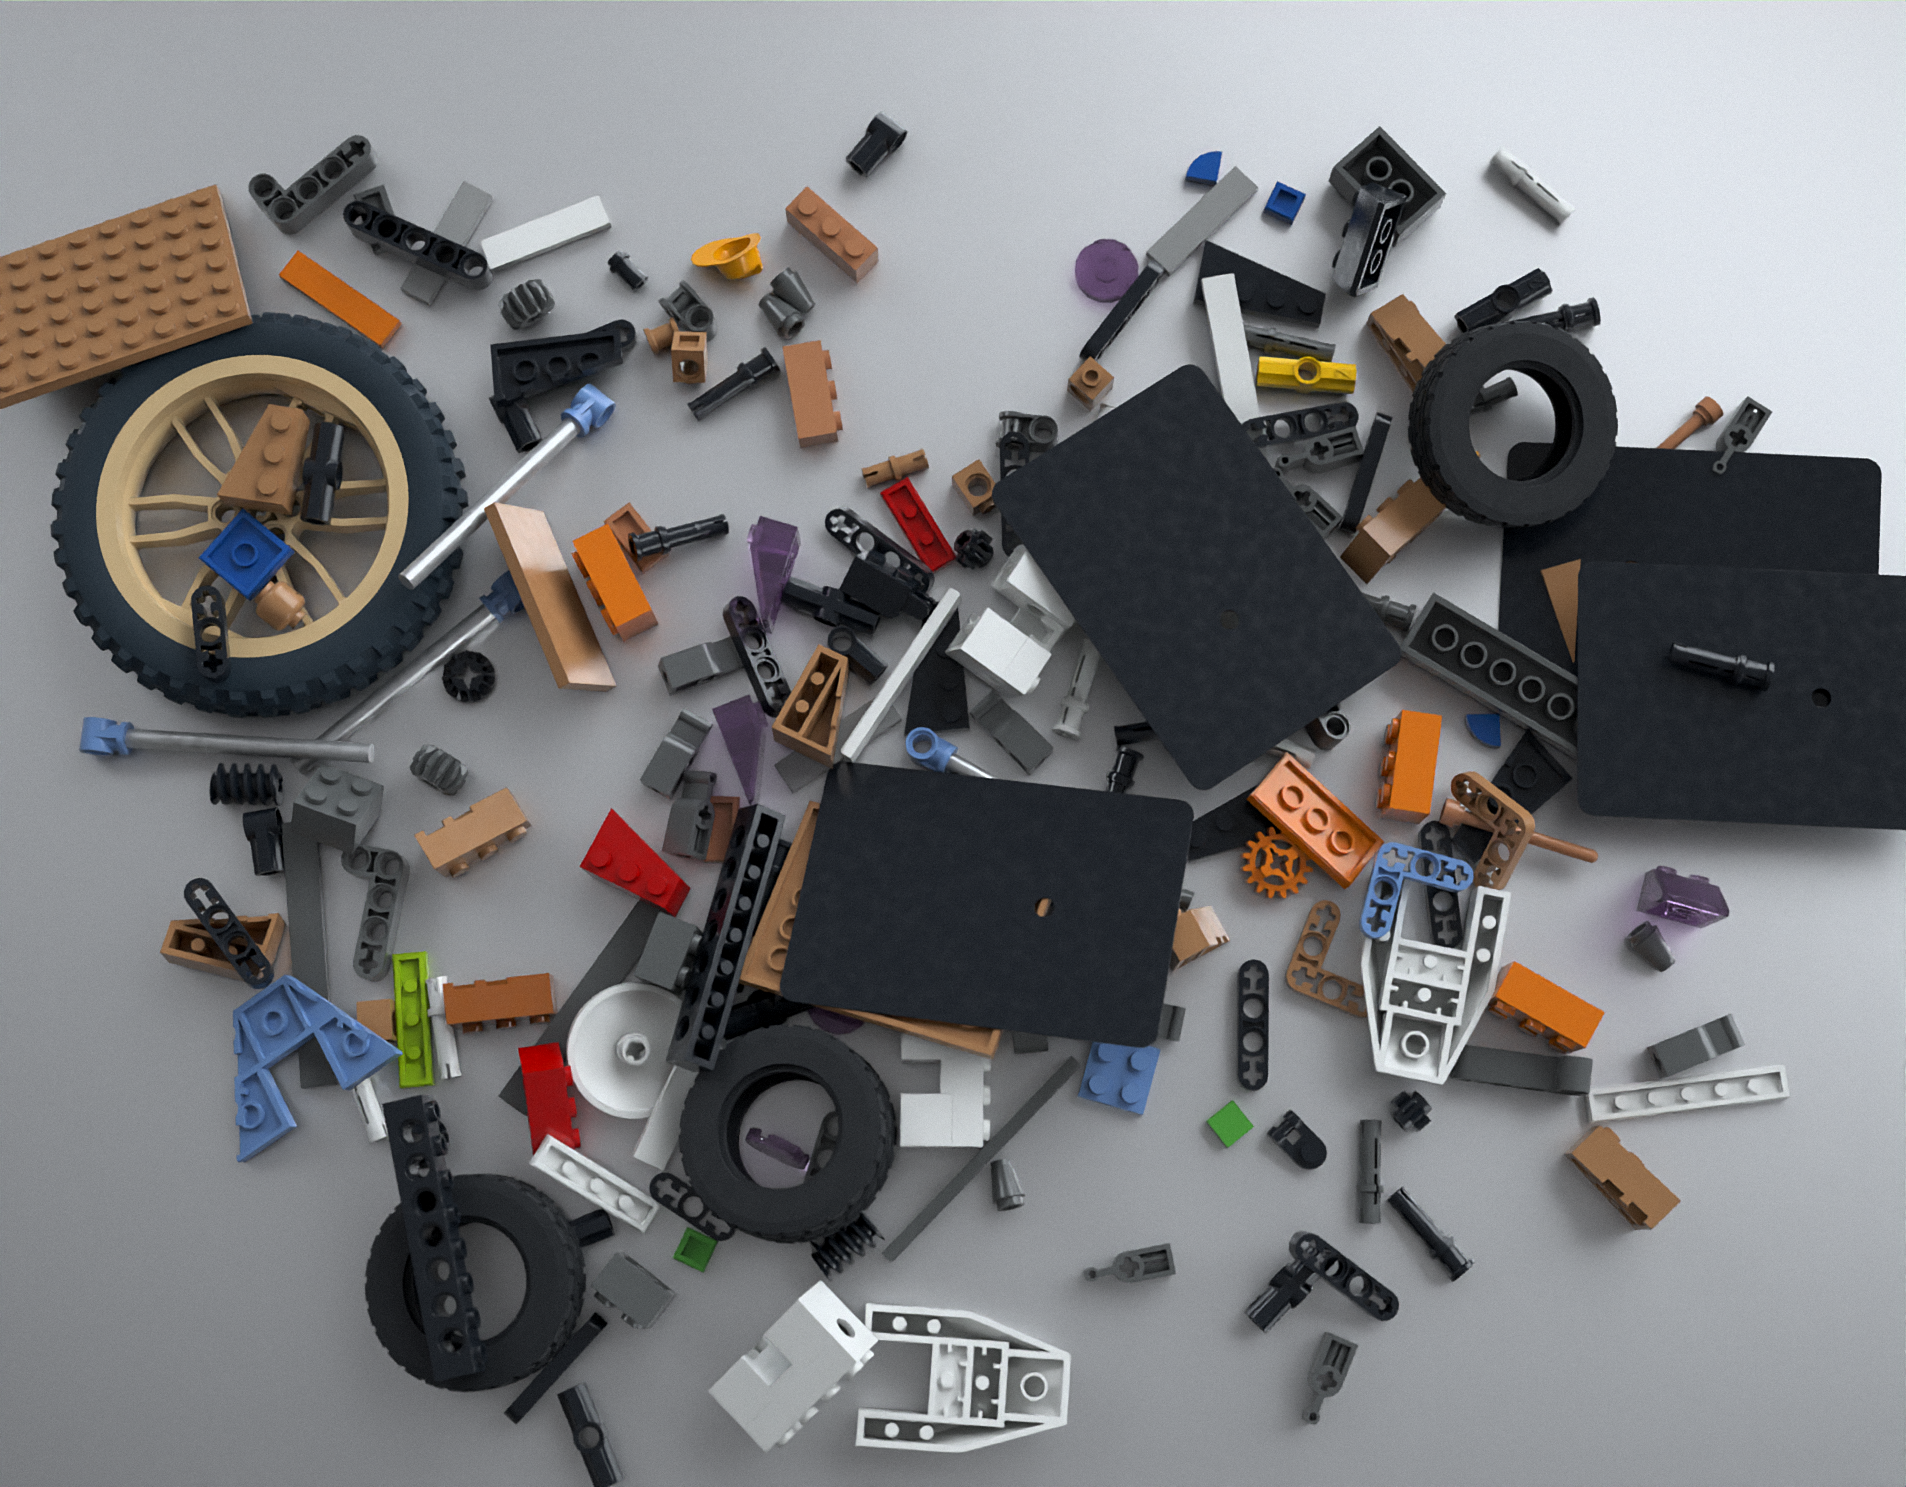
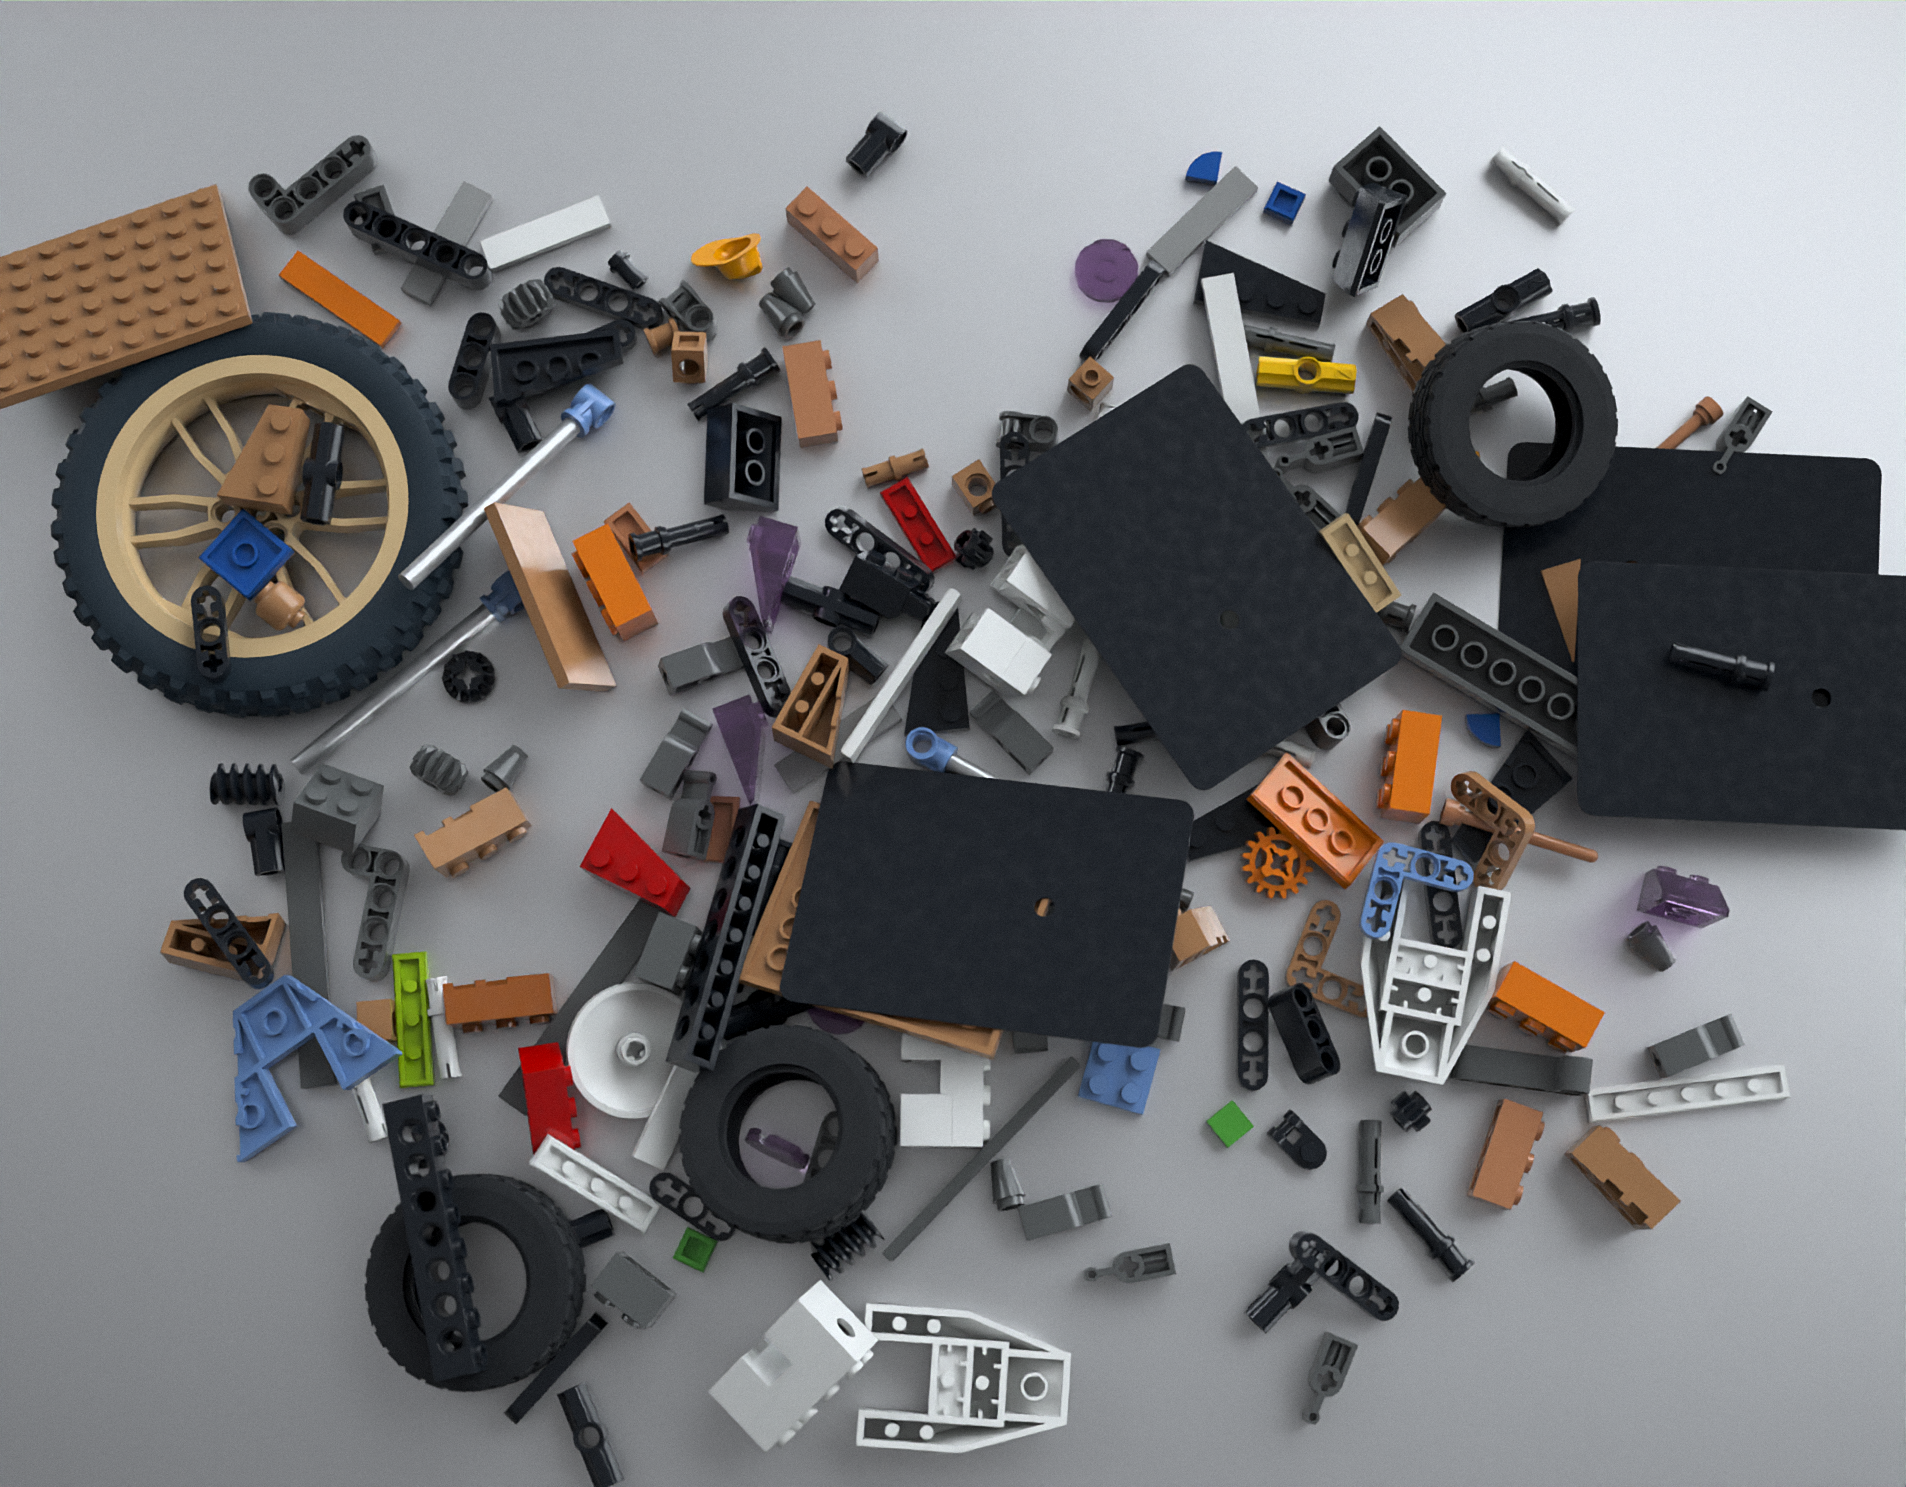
flat silver piece [79,717,374,763] -> none
none -> black beam [448,312,501,410]
none -> dark grey cone [481,745,528,792]
none -> black beam [544,267,664,330]
none -> black slope [704,402,782,512]
none -> dark grey piece [1018,1183,1112,1241]
none -> black beam [1268,983,1341,1085]
none -> tan plate [1318,513,1402,613]
none -> nougat brick [1466,1098,1545,1210]

